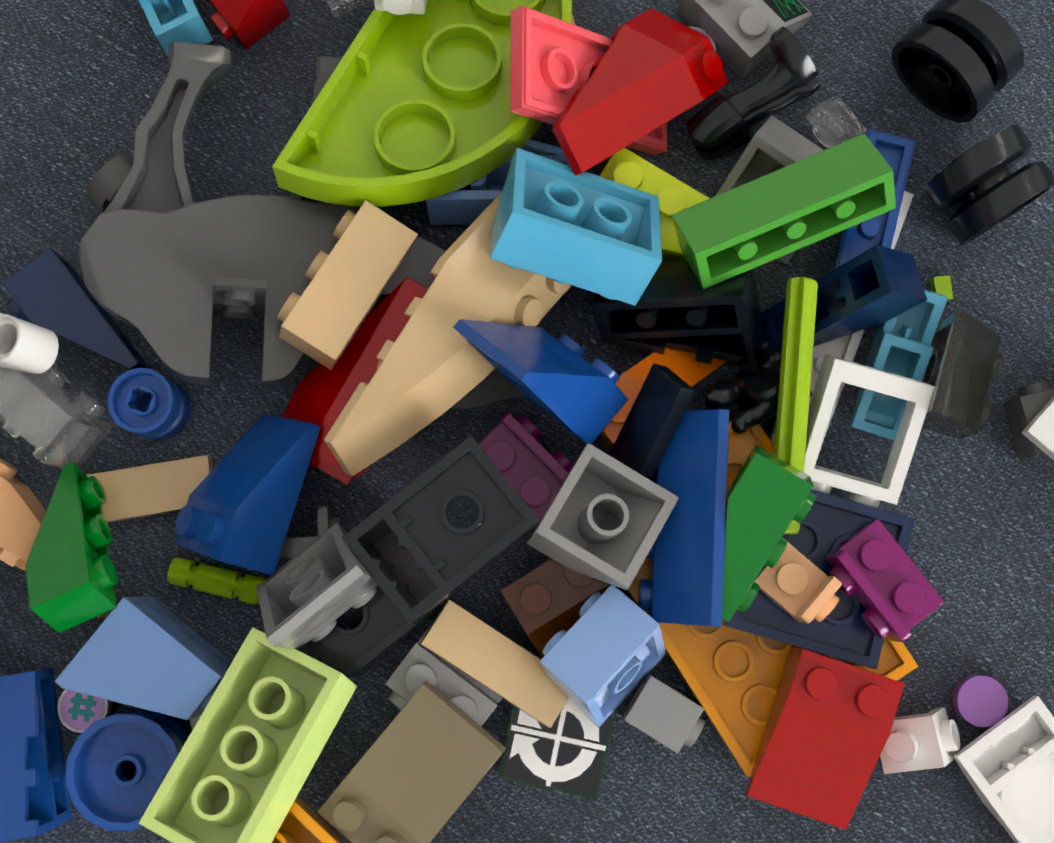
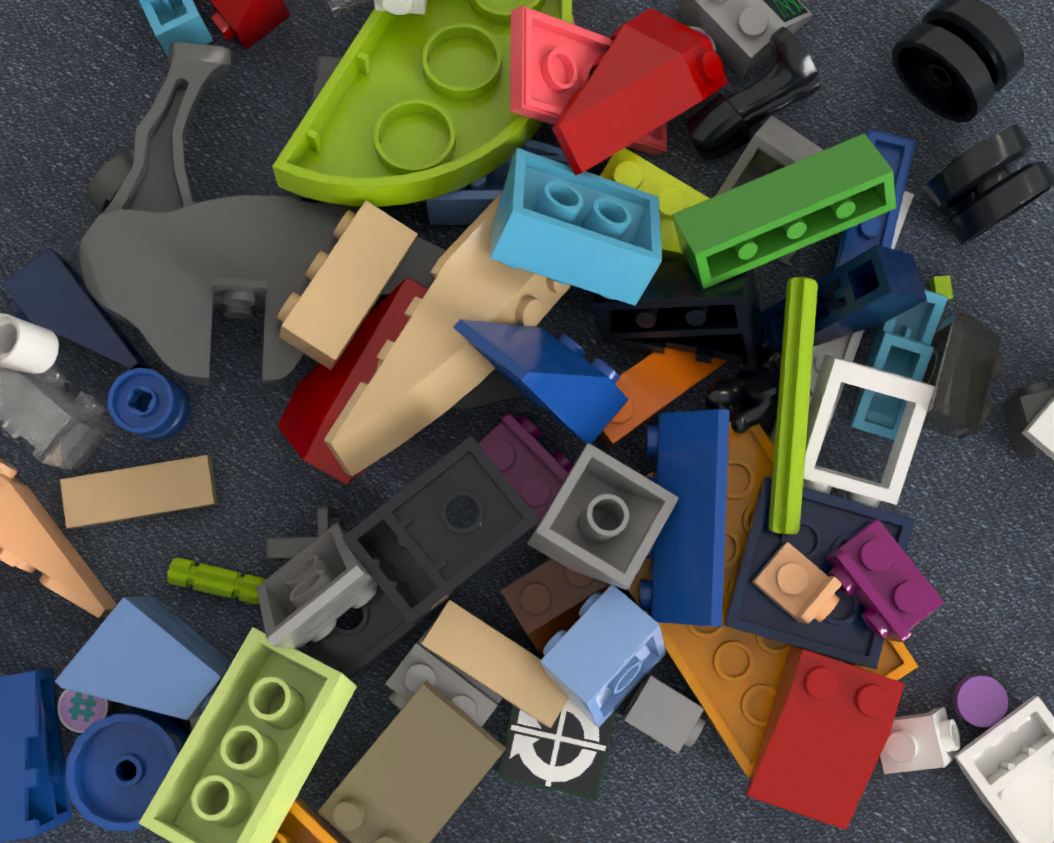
green slope [25,461,118,633] -> none
blue slope [174,414,321,575] -> none
black tile [610,363,695,480] -> none
green slope [722,445,816,622] -> none
clear plate [805,95,867,148] -> none

